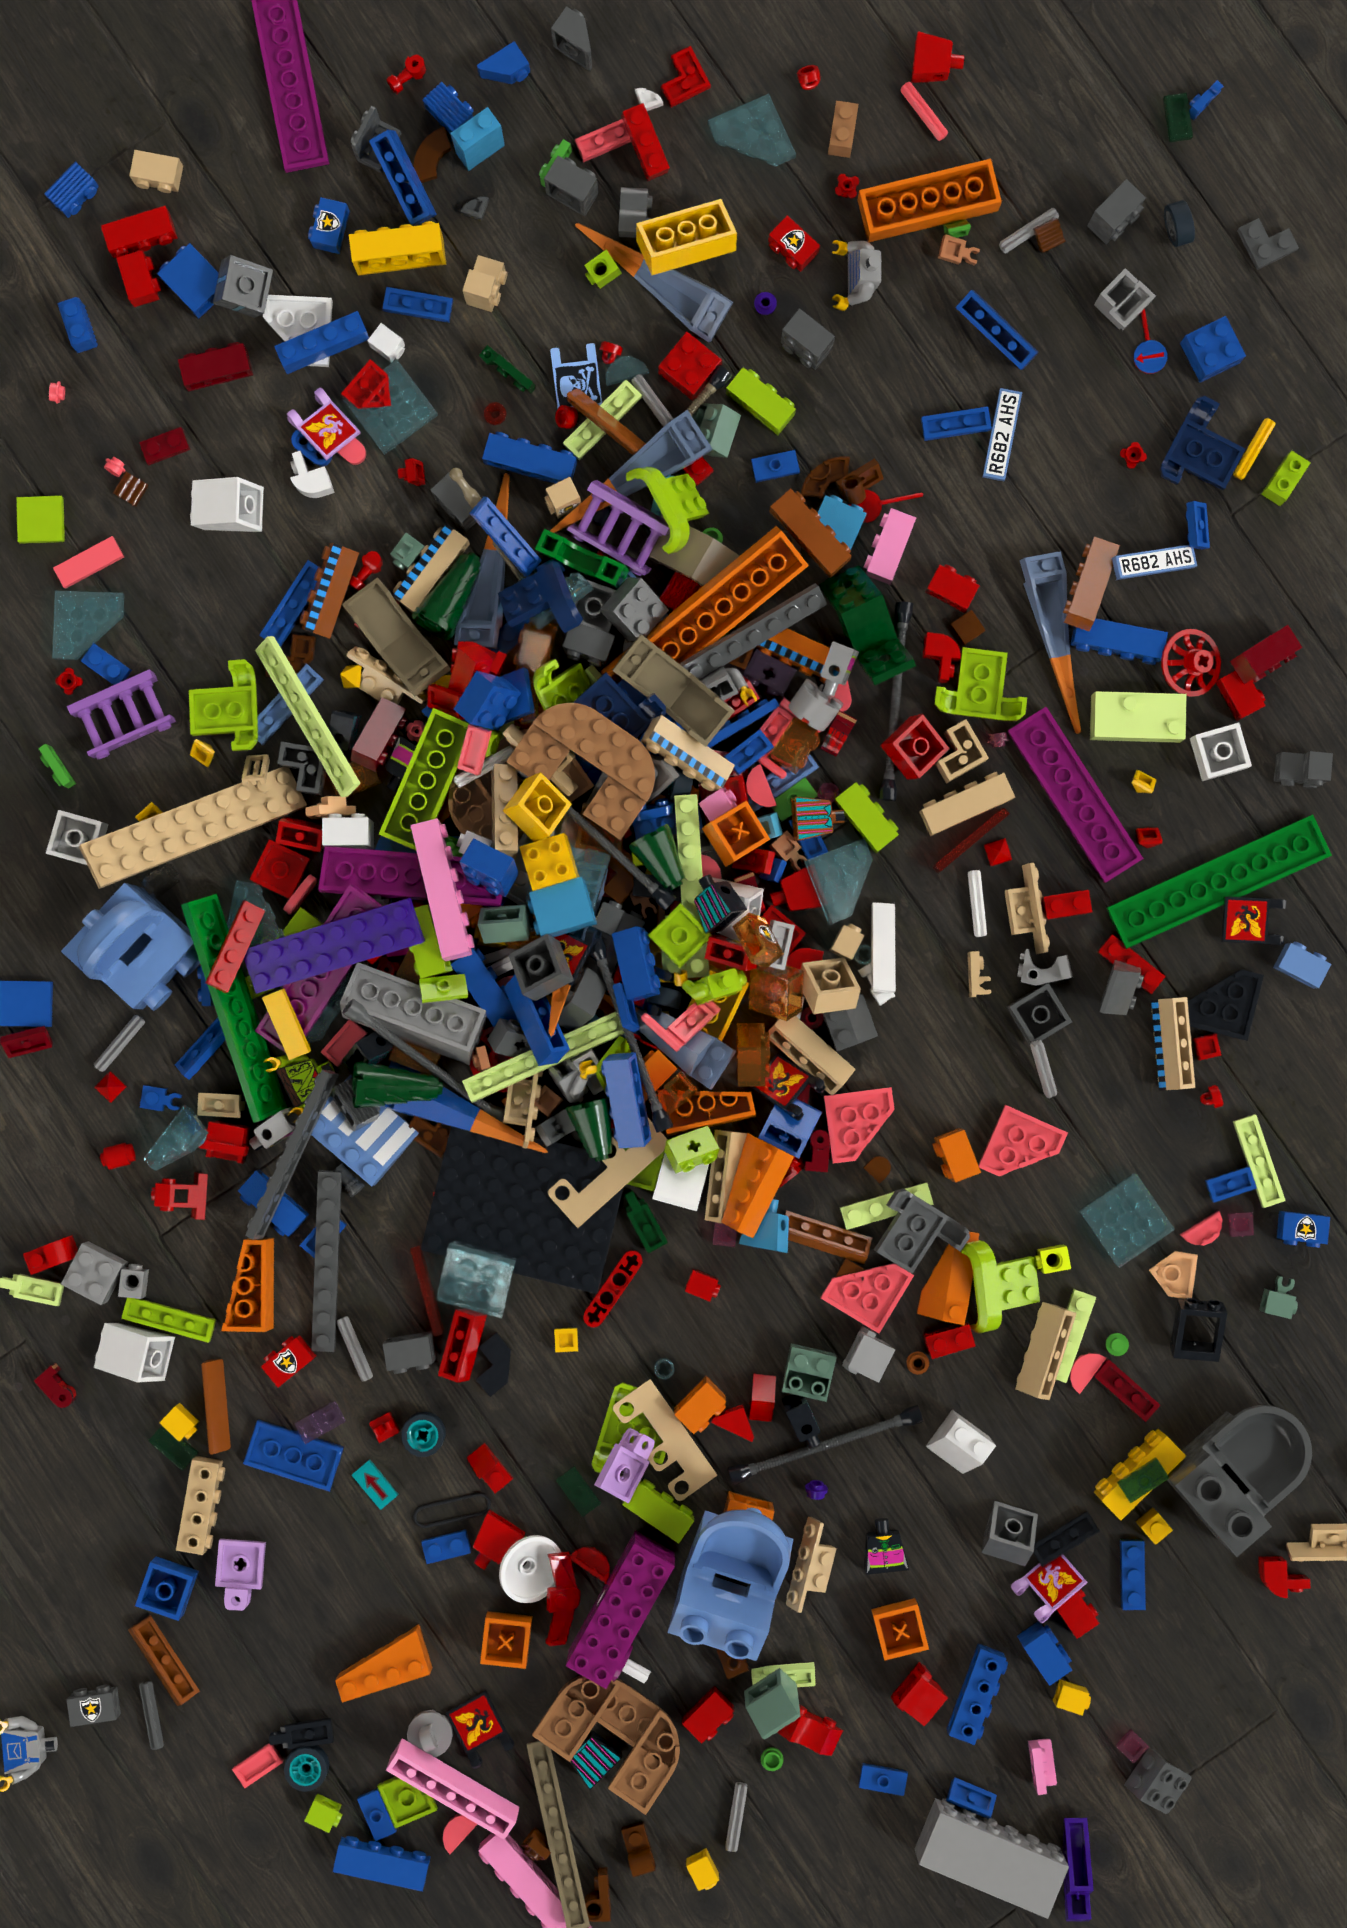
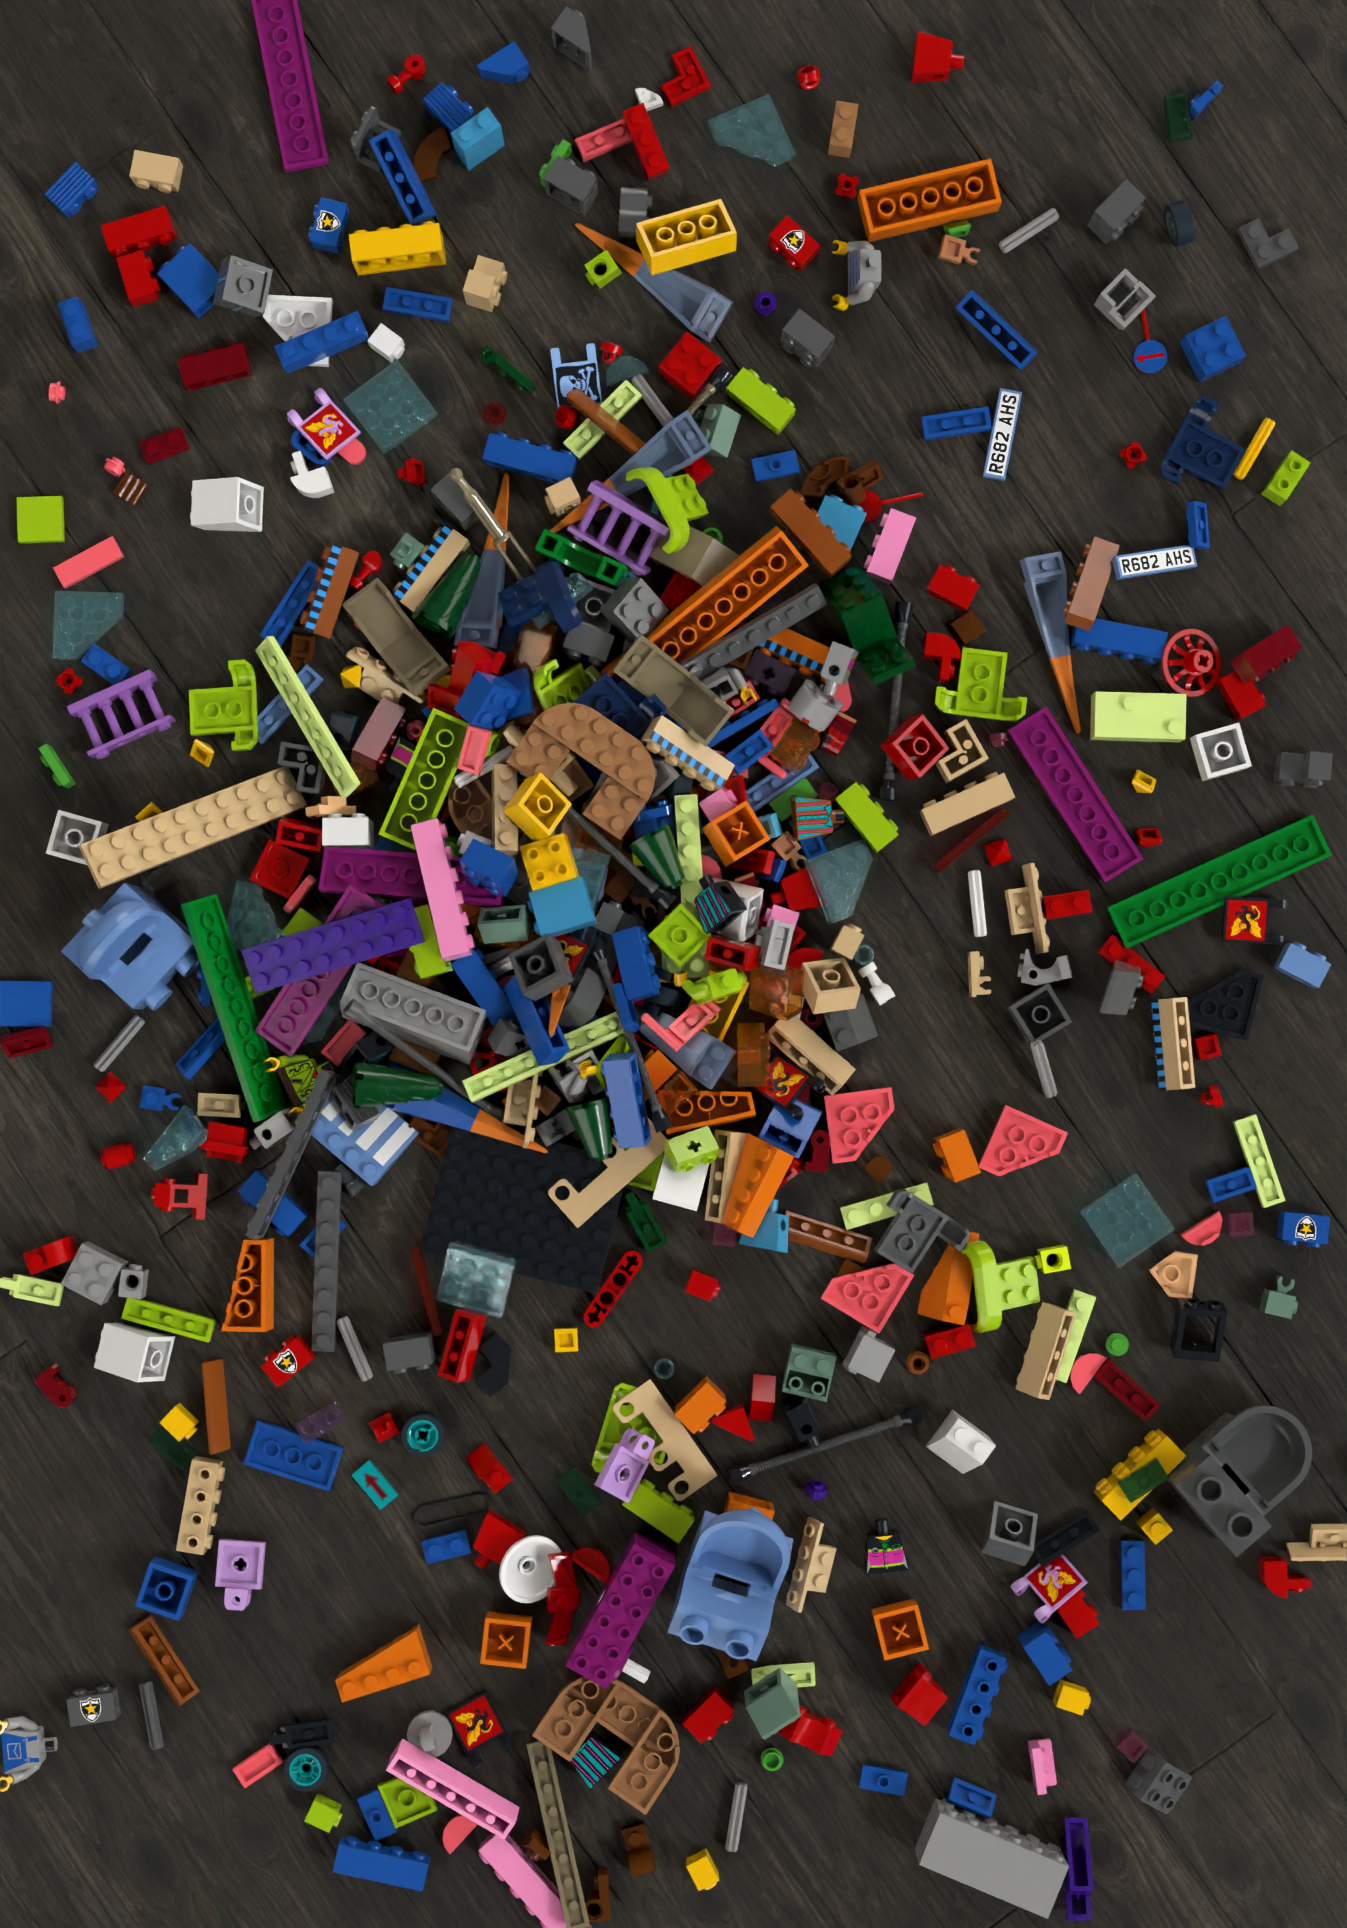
plate [205,900,265,993] -> none
tan tile [242,754,270,786] -> none
yellow tile [262,988,311,1060] -> none
red slope [341,359,391,409] -> none
lime plate [419,974,468,1003] -> none
dark grey tile [460,196,489,221] -> none
blue tile [469,496,542,577] -> none
nougat plate [472,1046,491,1073] -> none
clear orange brick [732,913,784,968] -> none
coral tile [746,764,777,808] -> none
white tile [871,903,896,993] -> none
coral axle [901,82,948,141] -> none
reddish brown piece [1033,217,1066,253] -> none
none -> bright pink brick [763,905,800,932]

